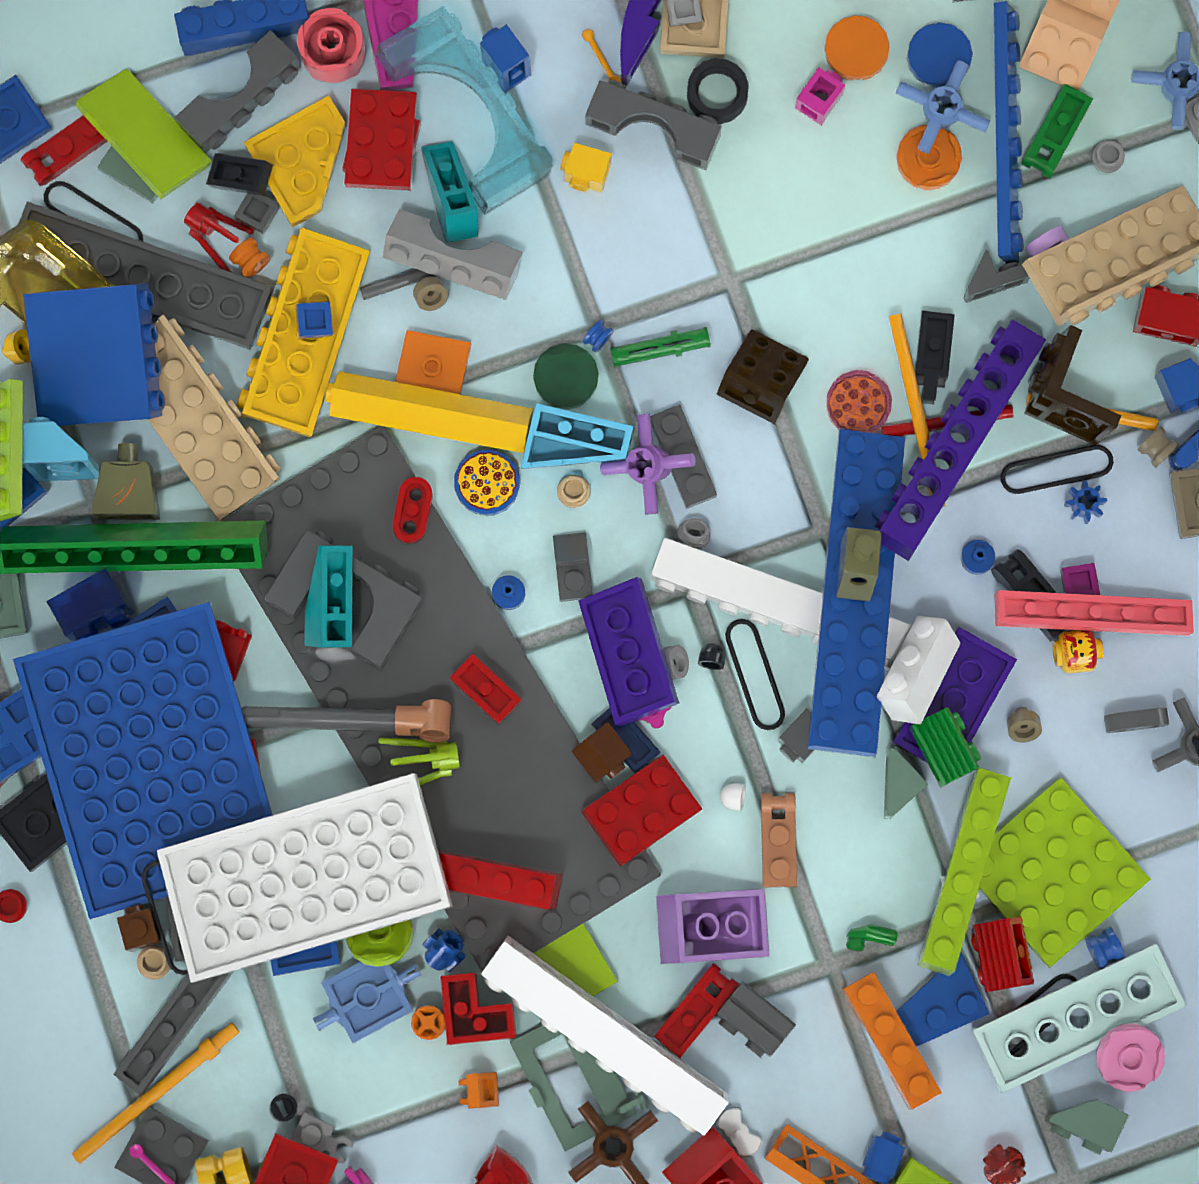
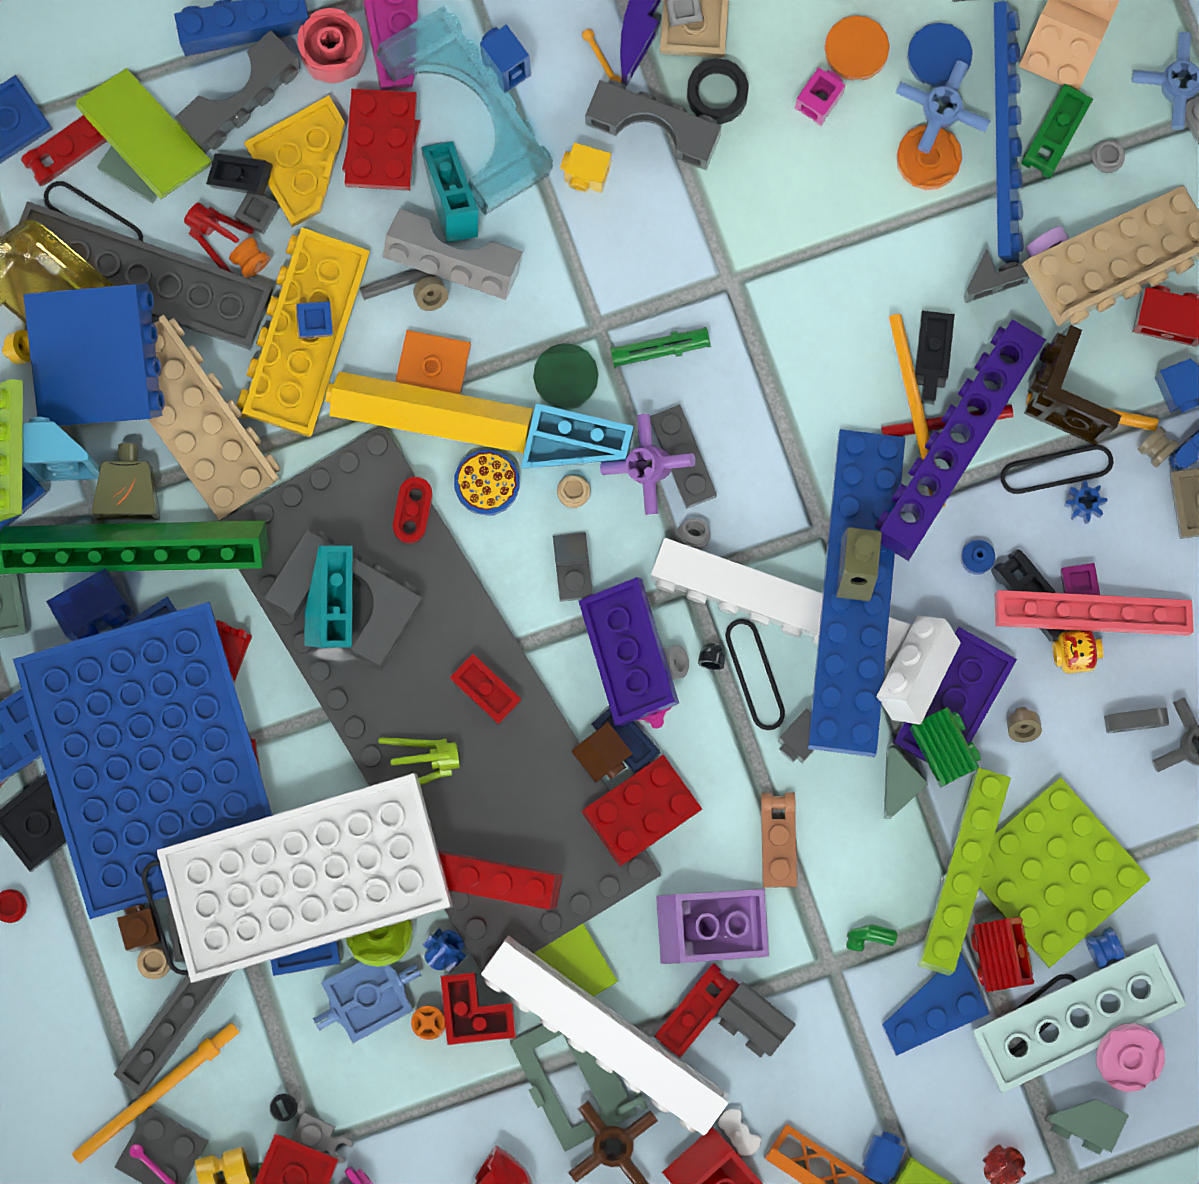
dark grey piece [242,699,452,743] -> none
orange tile [458,1072,499,1109] -> none
blue tile [492,575,526,610] -> none
blue bush [583,320,614,353] -> none
dark brown bracket [716,329,809,425] -> none
white hinge [720,783,746,811] -> none
tile [826,370,892,433] -> none
orange arch [841,972,942,1110] -> none

